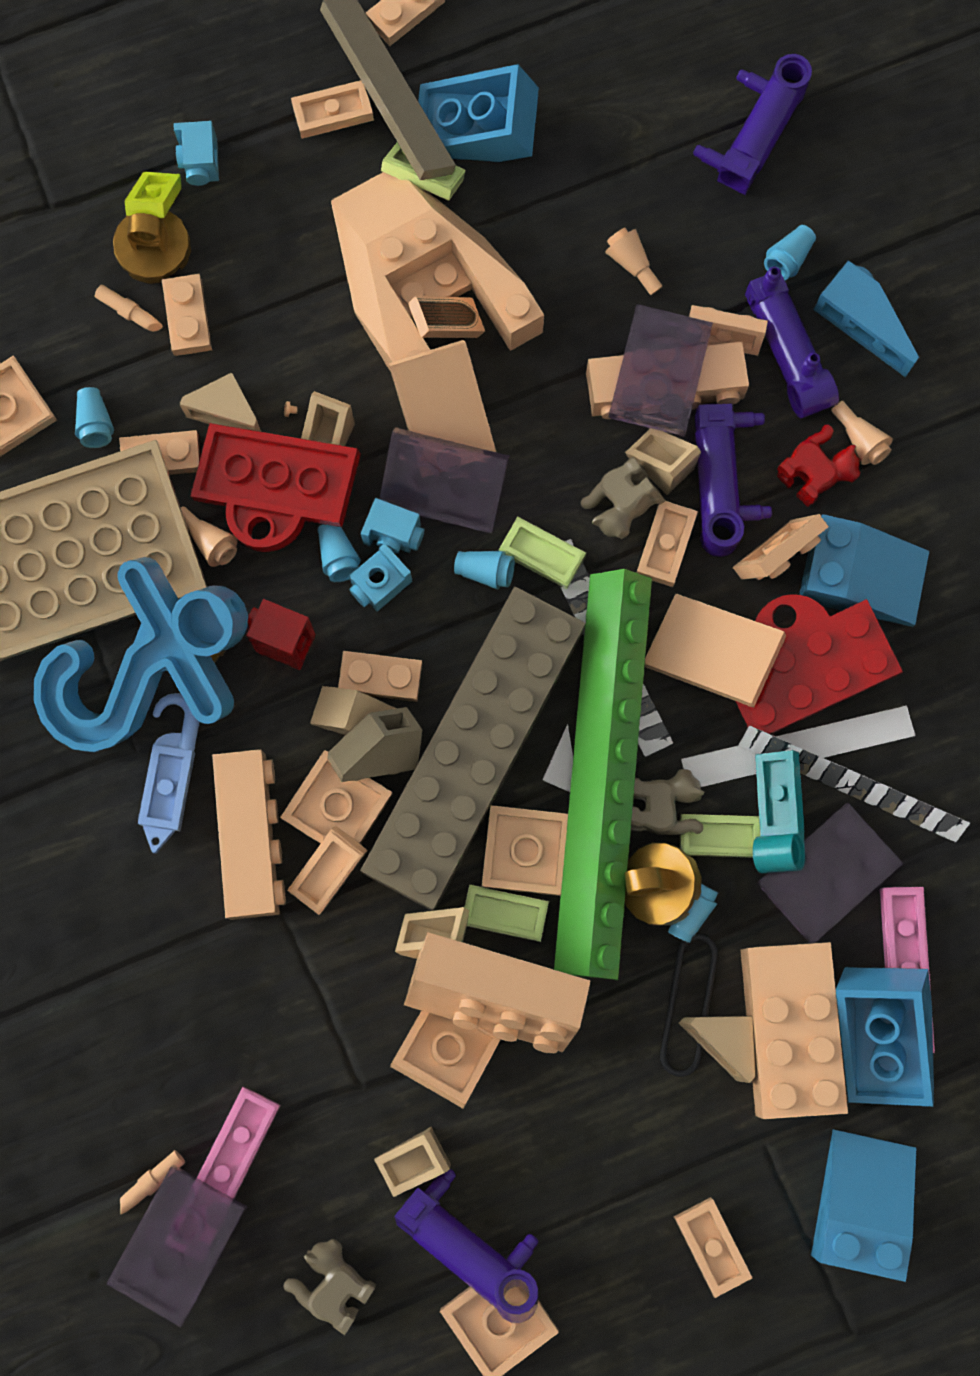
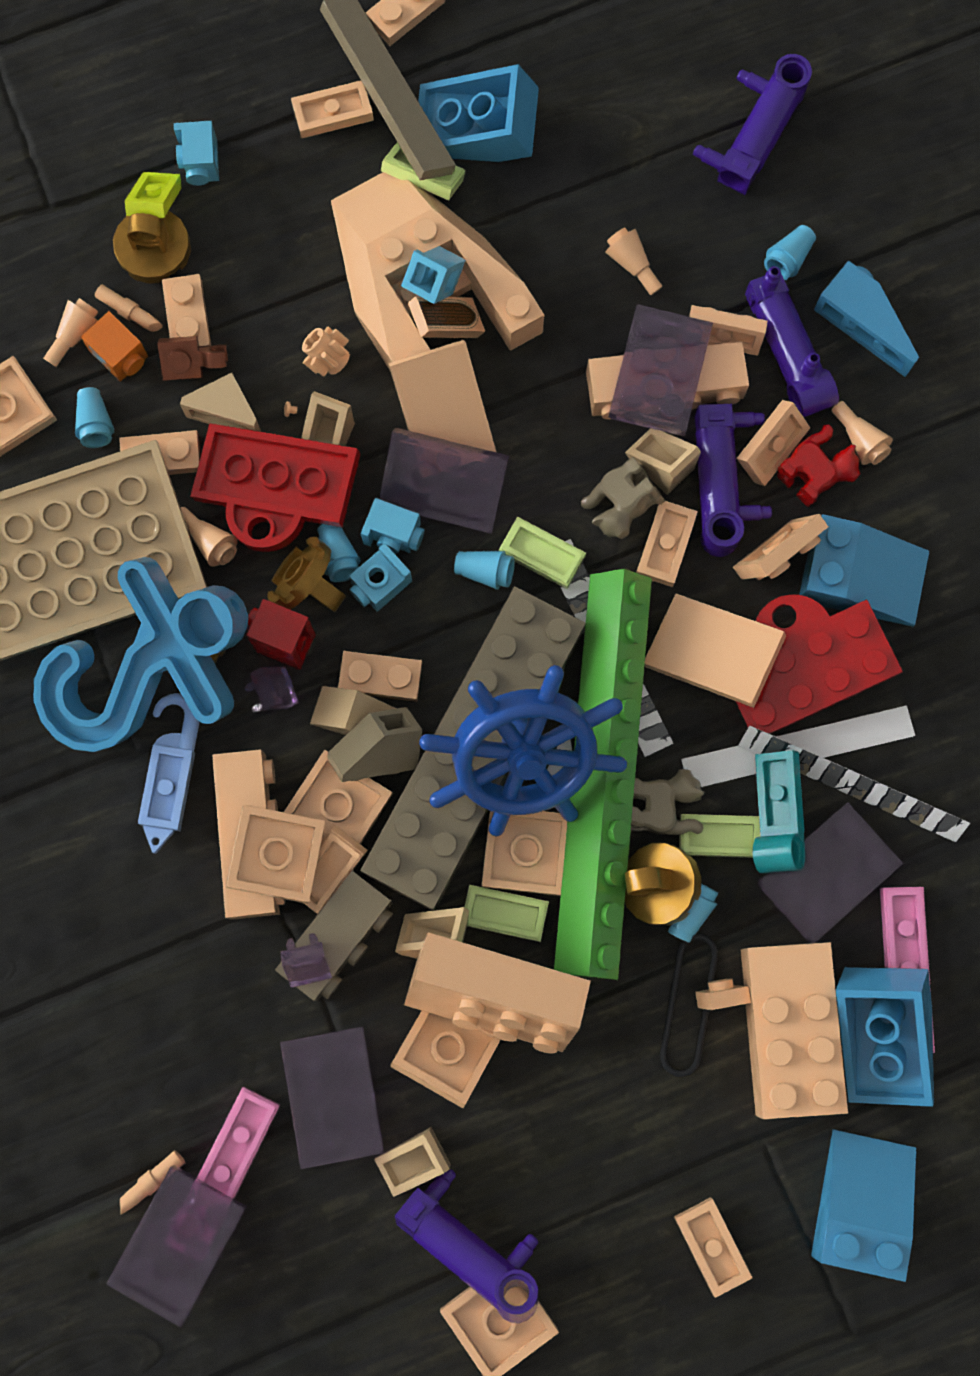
dark tan animal [284,1239,376,1335] -> none
tan slope [679,1016,755,1083] -> none
none -> light nougat cone [43,298,98,367]
none -> orange brick [81,311,148,382]
none -> copper plate [157,336,228,381]
none -> light nougat plate [226,804,325,904]
none -> clear purple tile [245,667,299,712]
none -> pearl gold tile [267,537,346,612]
none -> dark tan brick [275,871,393,1001]
none -> clear purple tile [280,933,332,988]
none -> clear purple plate [280,1027,385,1169]
none -> light nougat gear [302,326,350,376]
none -> medium azure brick [401,246,466,304]
none -> blue piece [419,665,627,837]
none -> light nougat plate [695,979,751,1010]
none -> light nougat plate [736,400,810,486]

